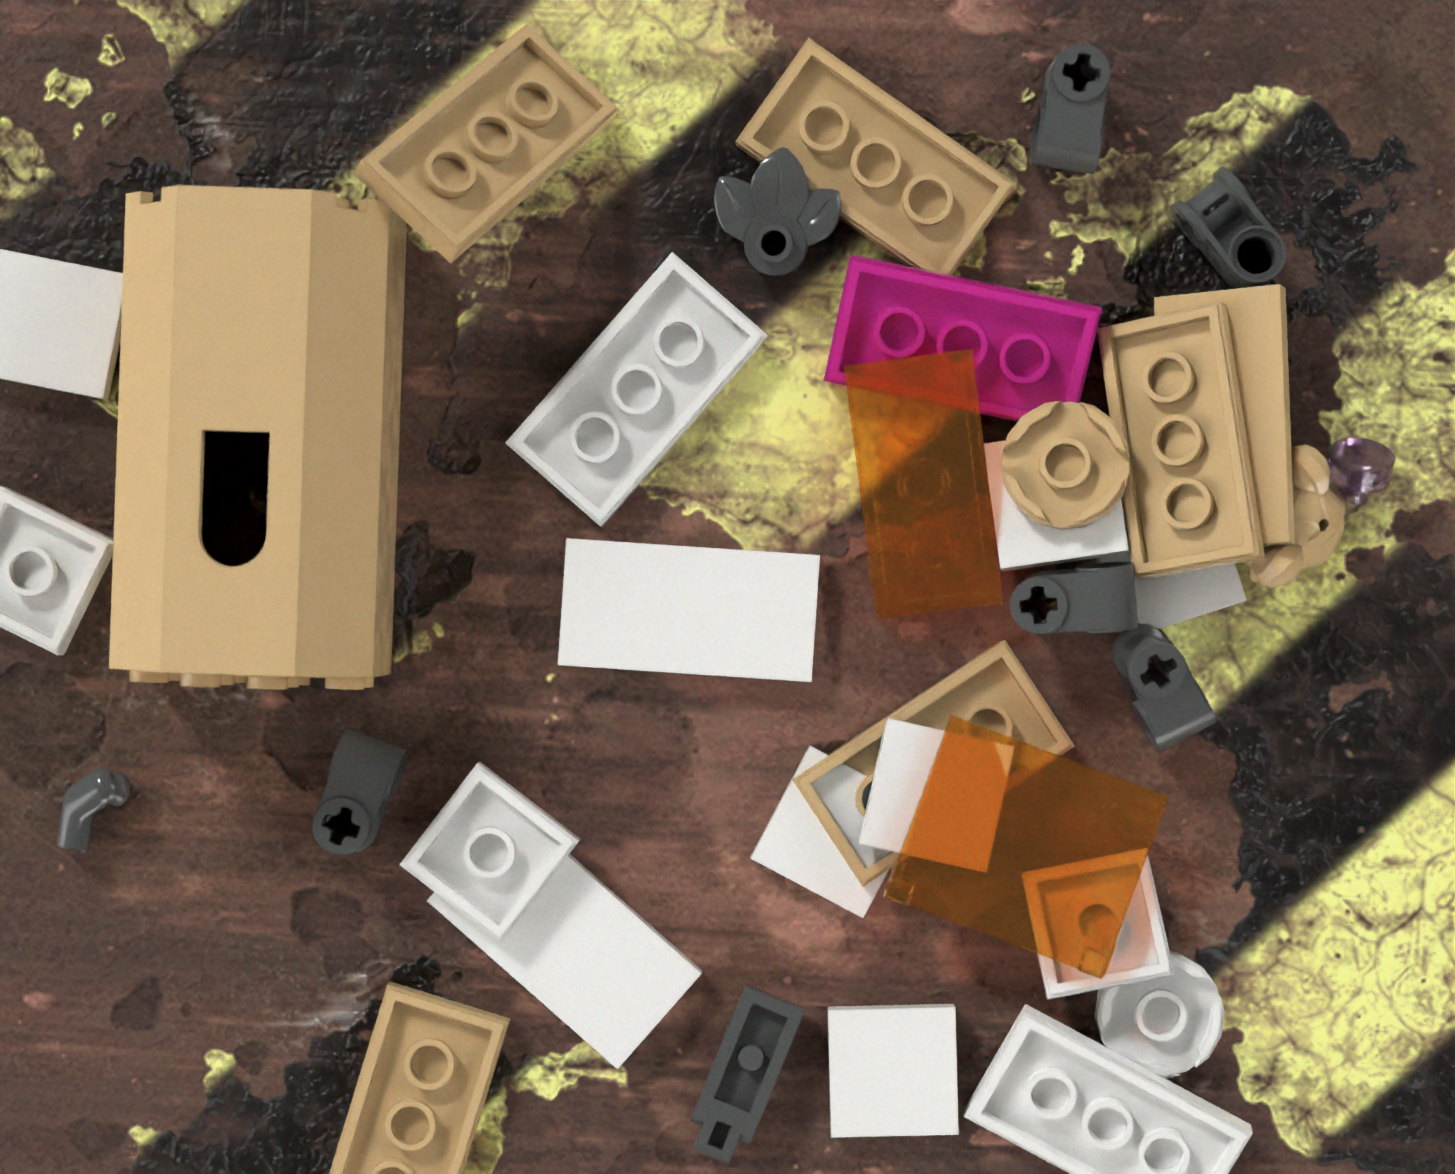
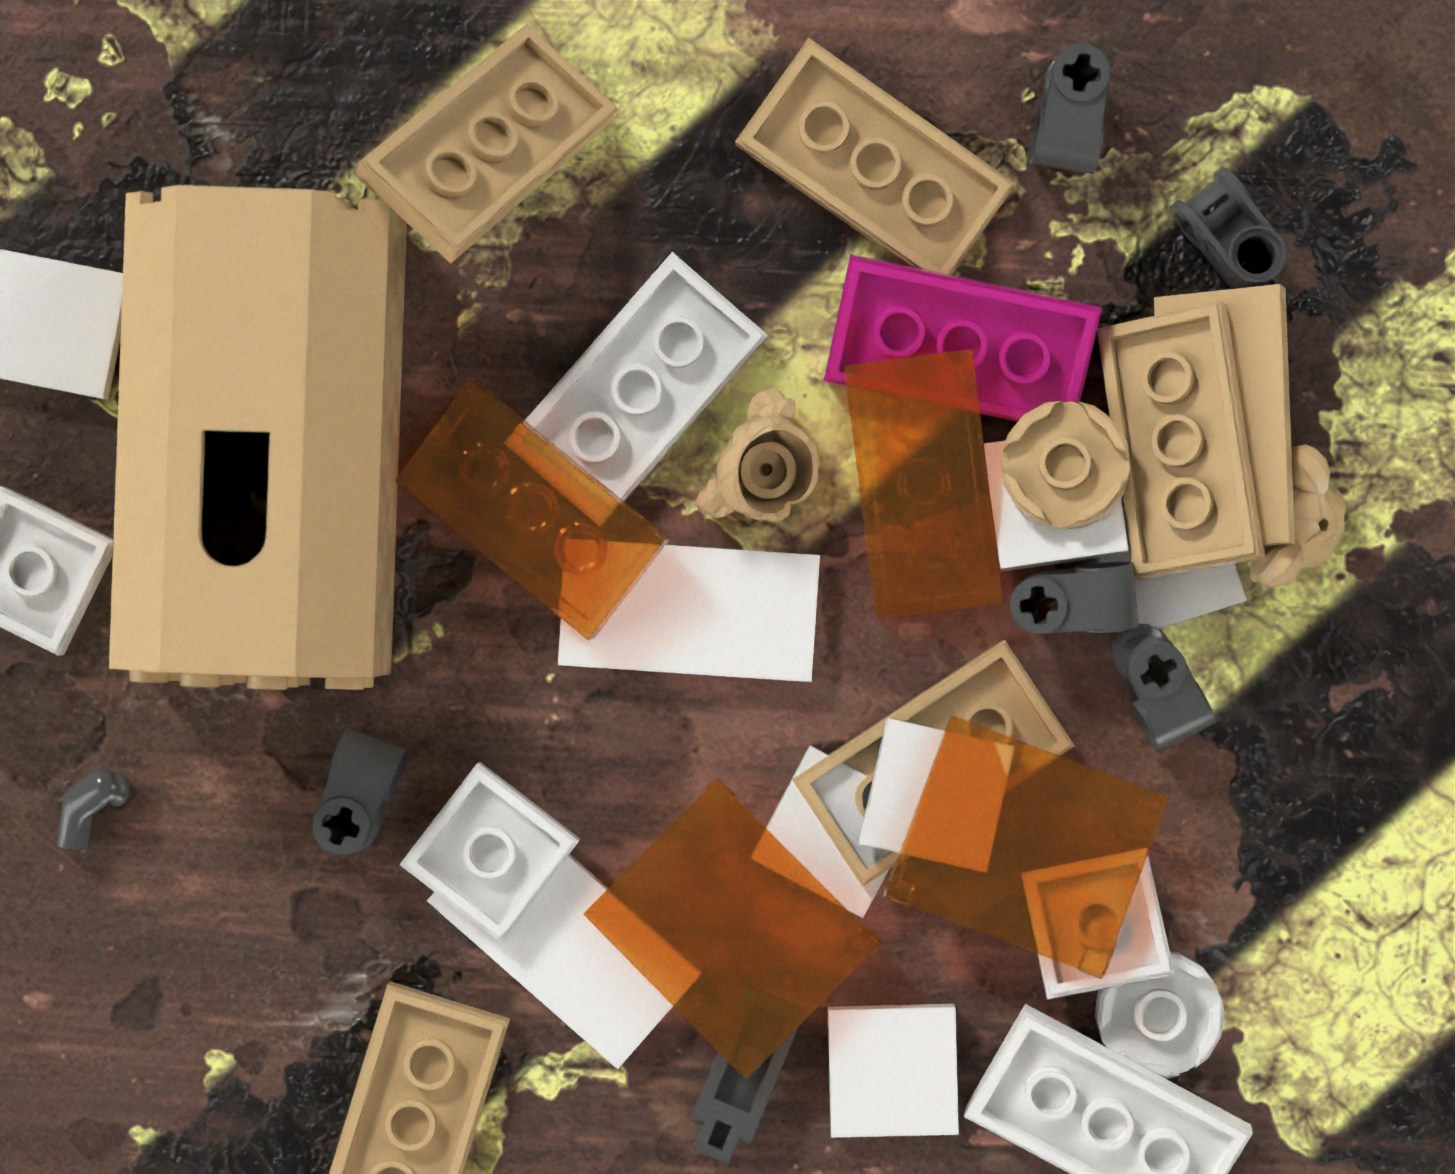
dark grey plate [714,147,841,277] -> none
tile [1328,437,1395,504] -> none
none -> clear orange tile [395,380,670,640]
none -> clear orange piece [583,778,882,1079]
none -> tan hair [695,387,819,522]

